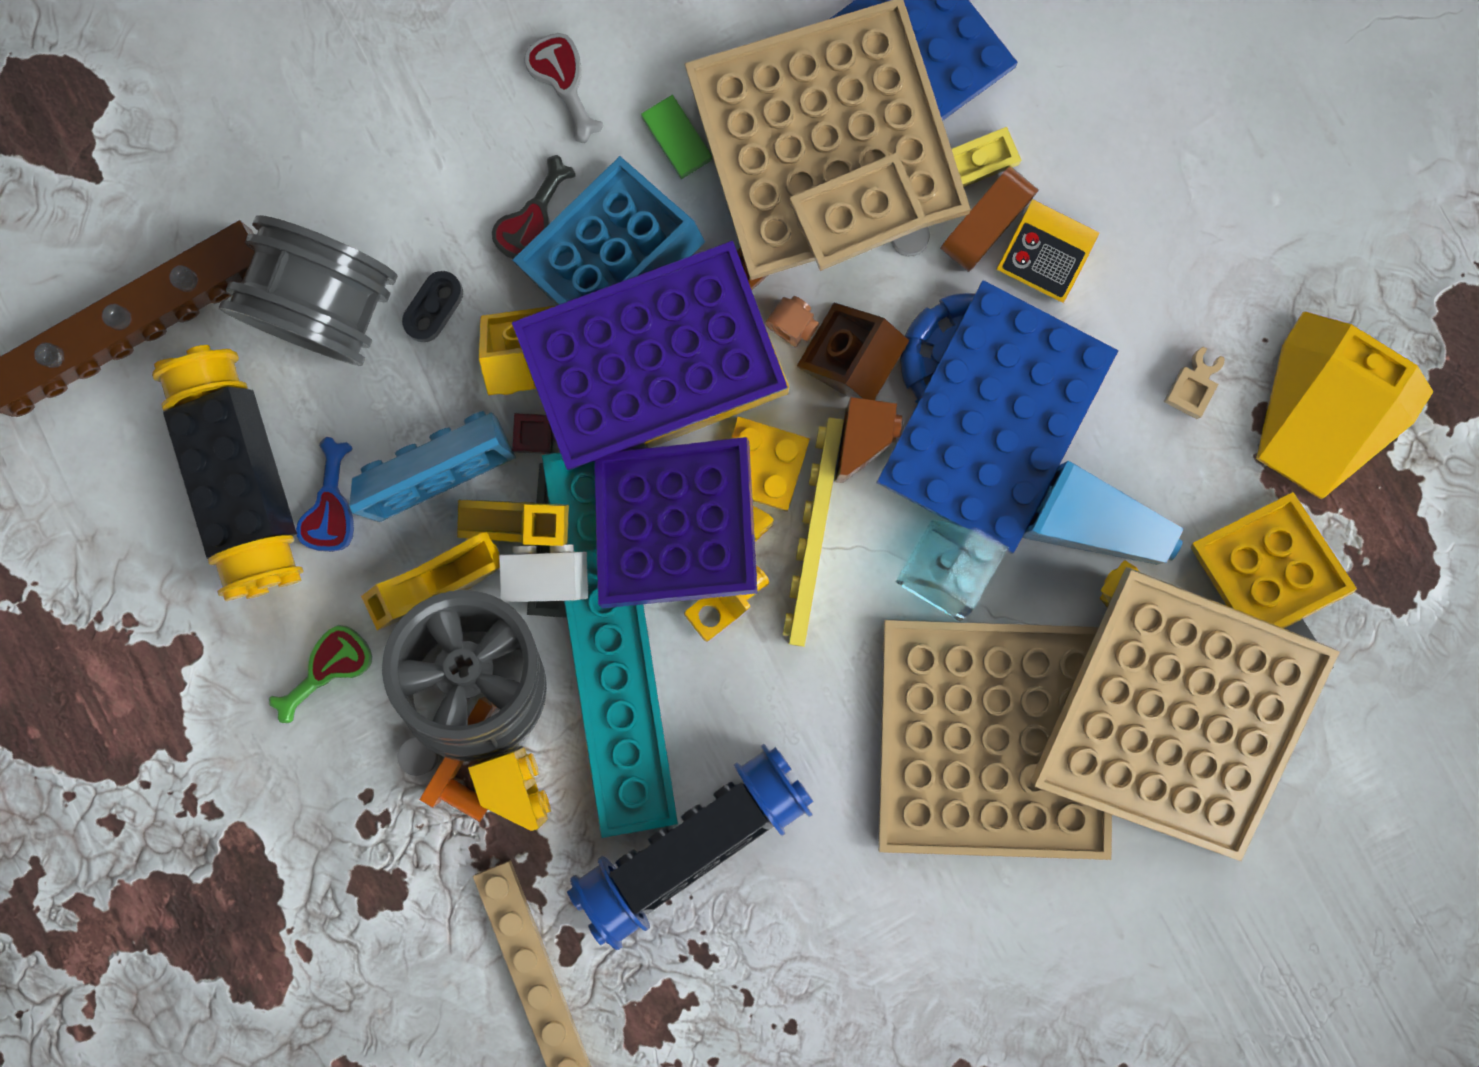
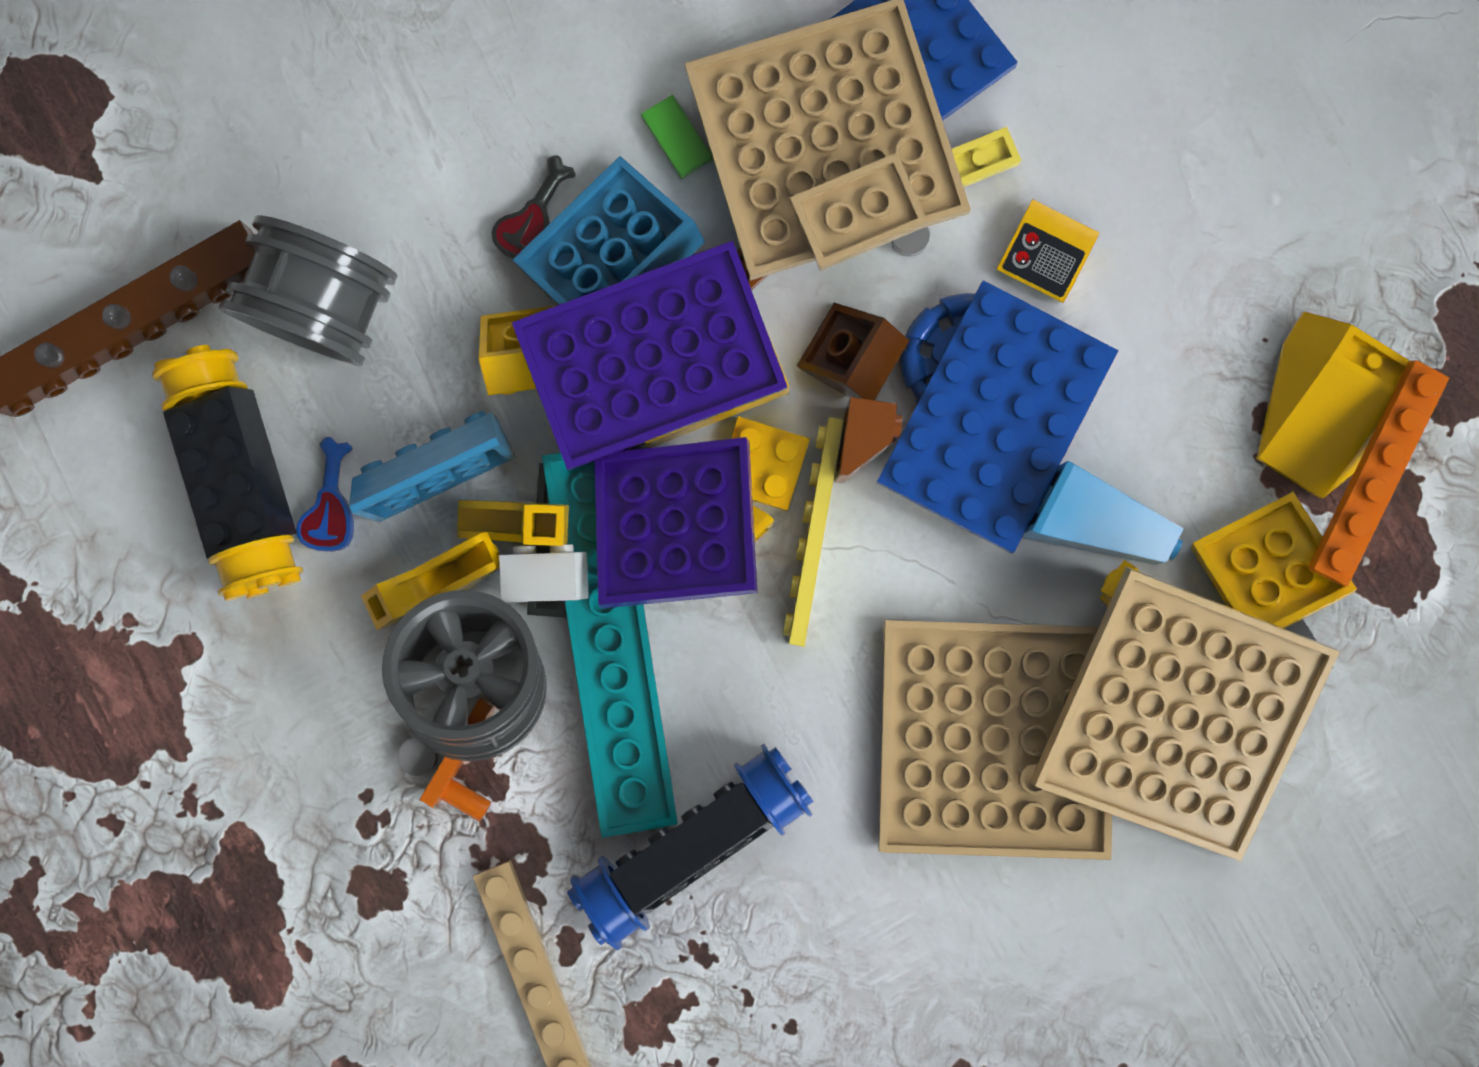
bright green piece [269,625,373,723] -> none
black plate [402,271,463,342] -> none
yellow slope [468,747,551,831] -> none
dark red tile [512,413,553,454] -> none
light grey piece [524,33,603,143] -> none
yellow bracket [684,566,769,642] -> none
nougat plate [765,296,820,348] -> none
clear light blue slope [895,520,1009,622] -> none
dark orange beam [940,166,1039,272] -> none
tan plate [1164,347,1225,419] -> none
none -> orange plate [1307,360,1450,586]

